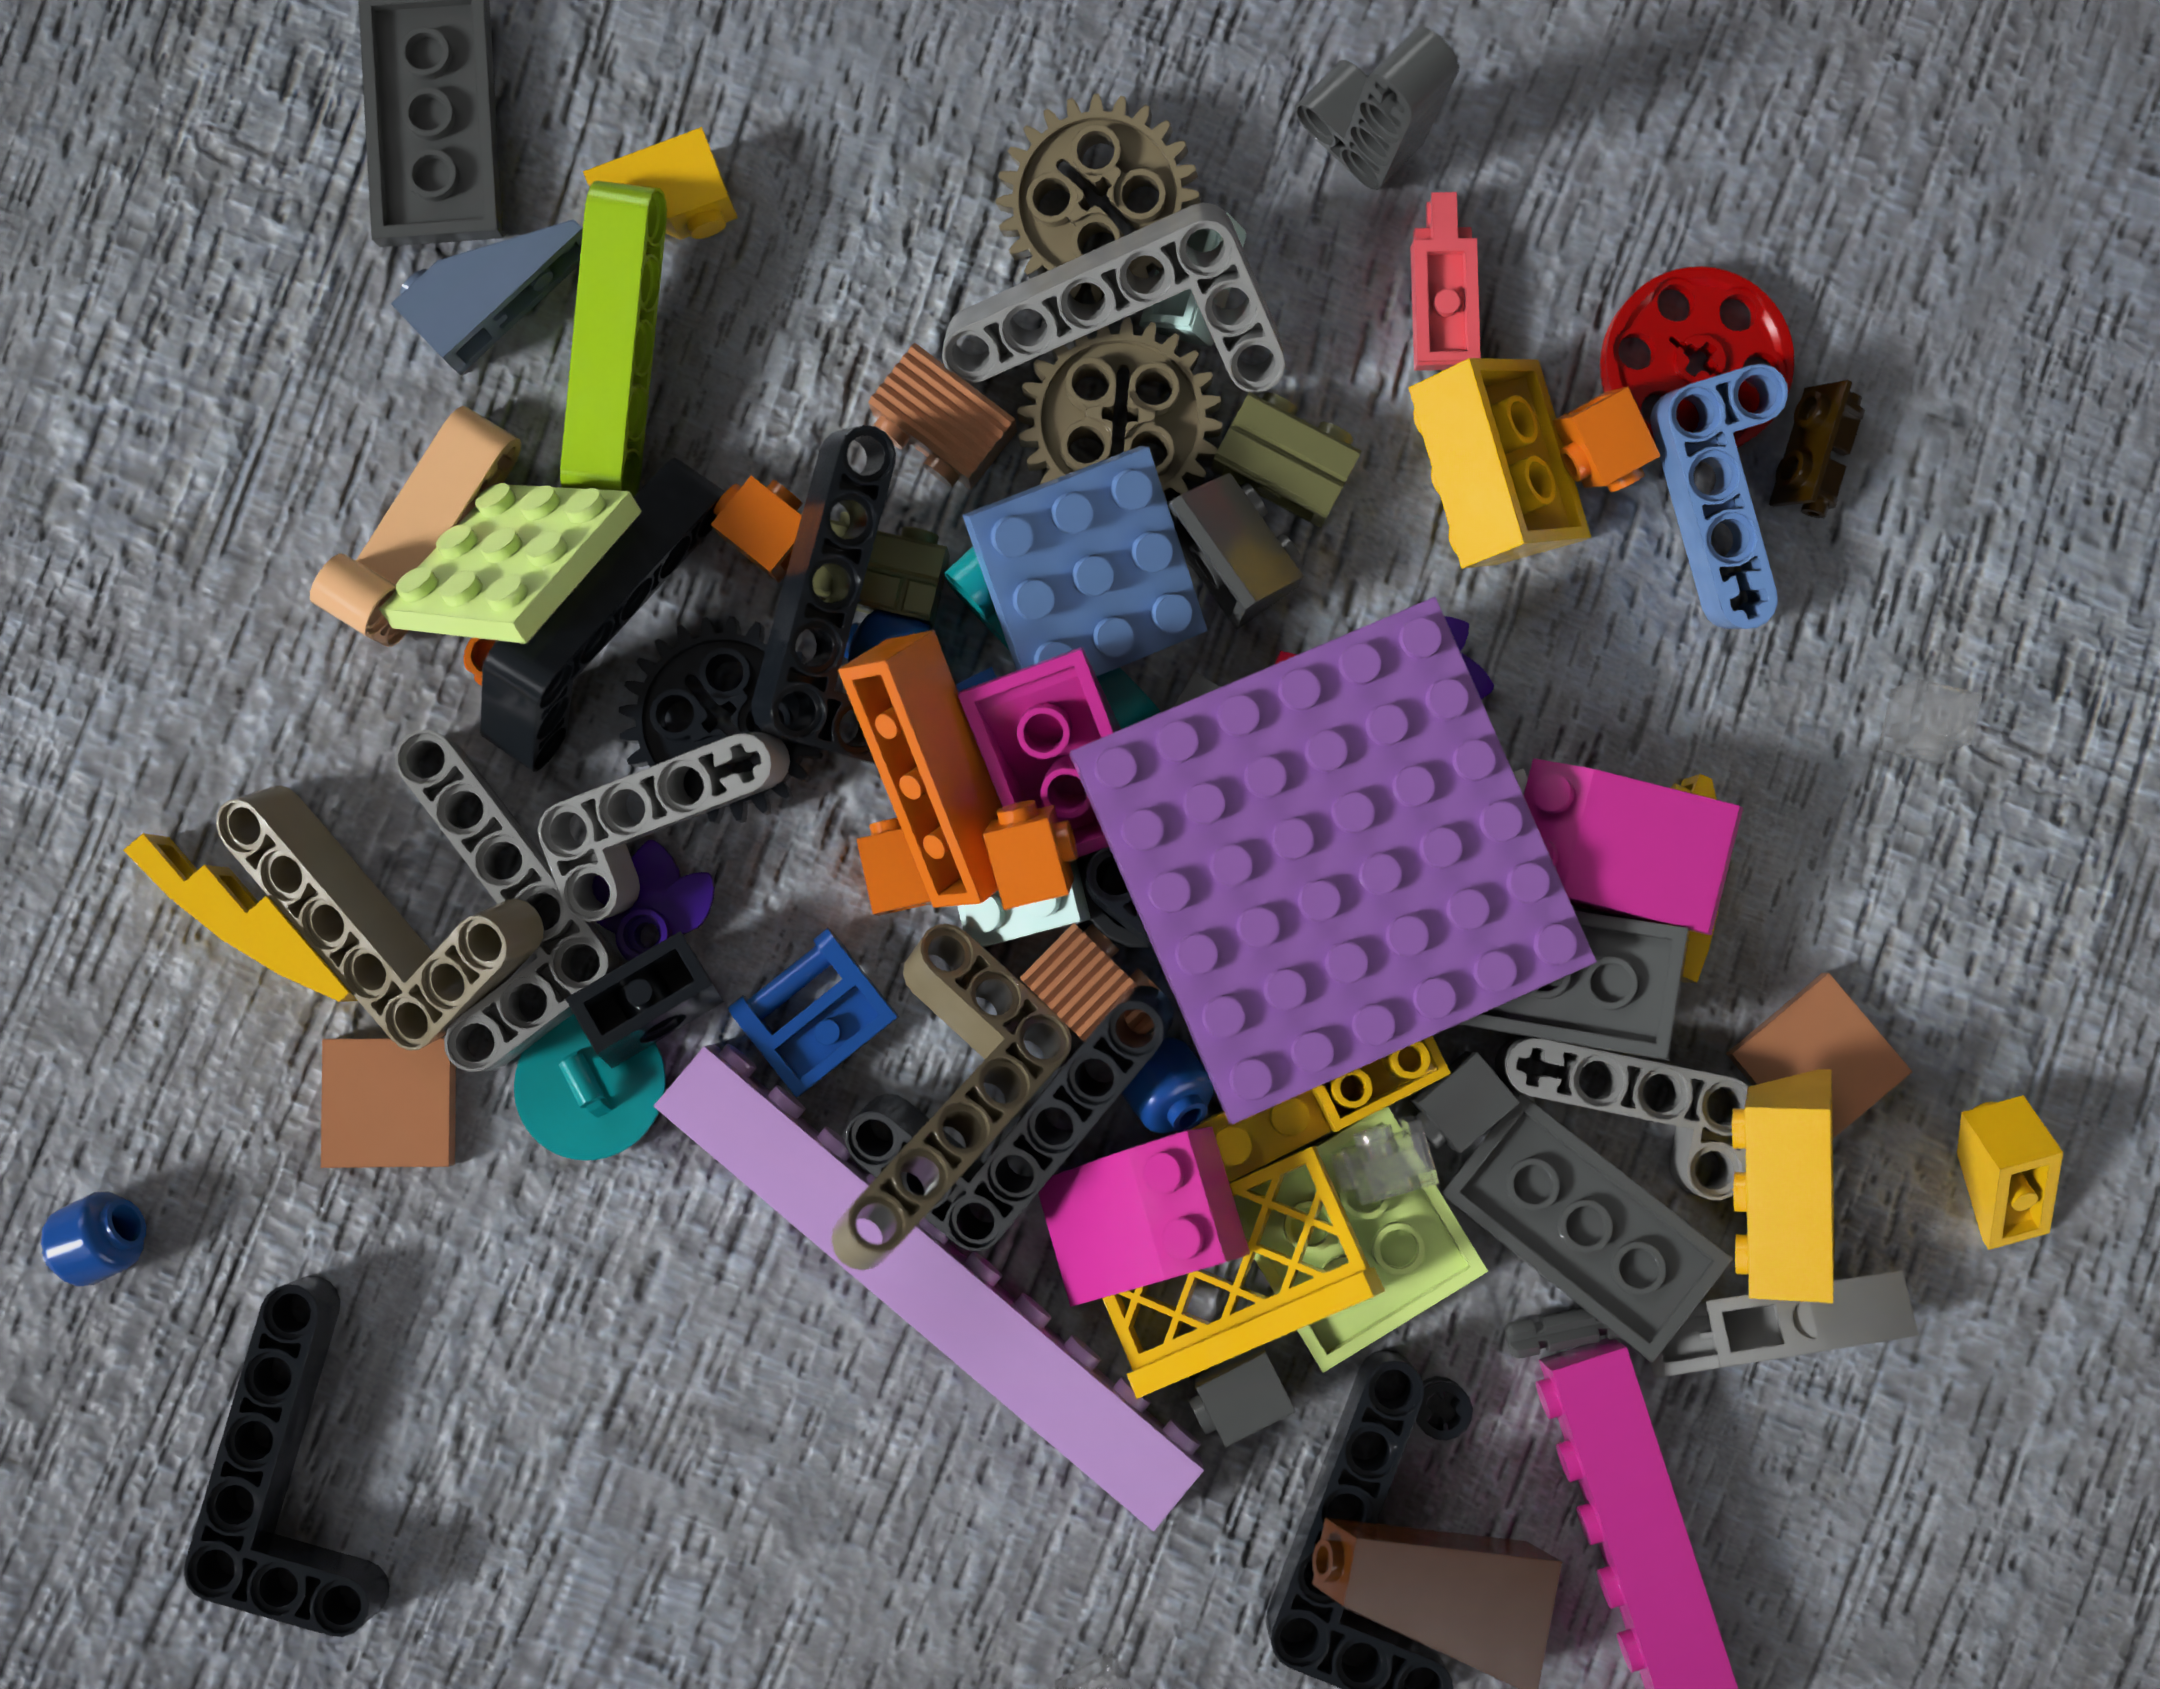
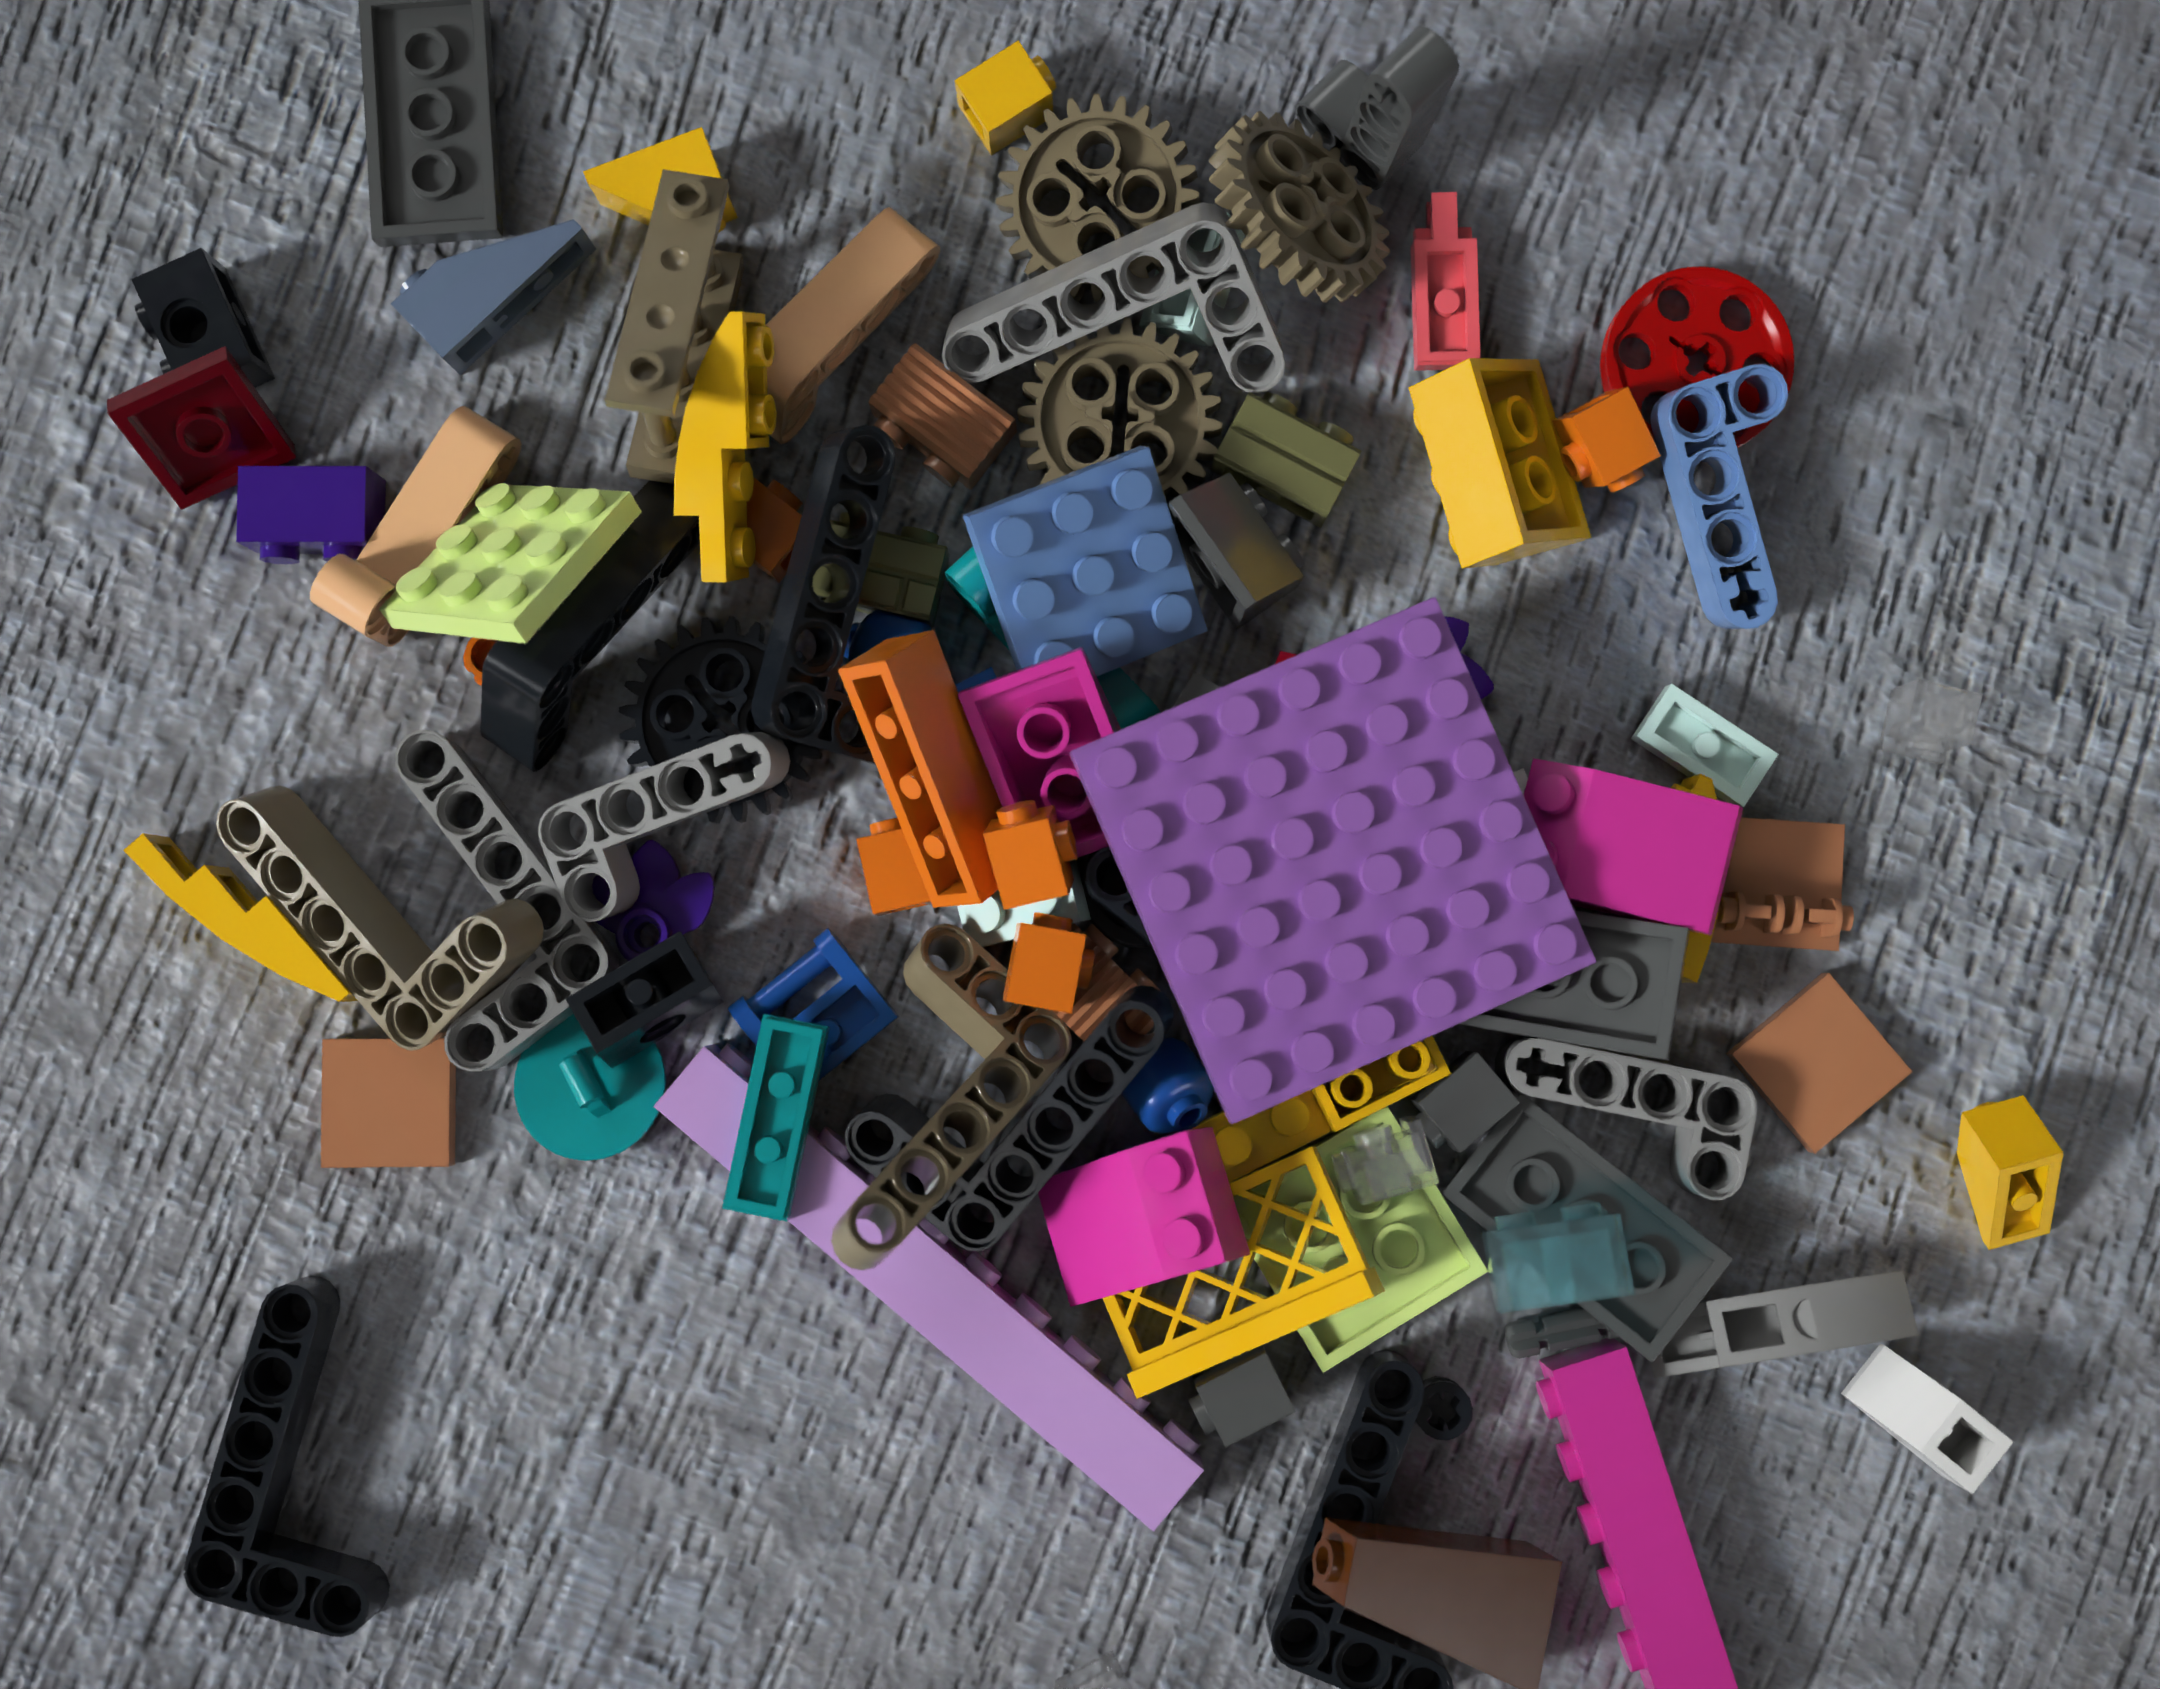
blue head [41,1191,146,1287] -> none
lime beam [560,181,667,497] -> none
yellow slope [1732,1069,1835,1303] -> none
dark brown hinge [1769,380,1865,518] -> none
none -> dark red plate [107,346,296,510]
none -> black brick [131,248,275,388]
none -> dark purple brick [236,466,386,564]
none -> dark tan fence [605,169,745,484]
none -> yellow slope [674,311,776,582]
none -> teal tile [722,1014,830,1222]
none -> light nougat beam [766,207,940,444]
none -> yellow brick [954,40,1057,156]
none -> orange brick [1002,912,1094,1014]
none -> dark tan gear [1209,111,1390,303]
none -> clear light blue brick [1482,1202,1635,1313]
none -> light aqua plate [1631,683,1778,807]
none -> nougat hinge [1711,817,1854,951]
none -> white slope [1841,1343,2013,1494]

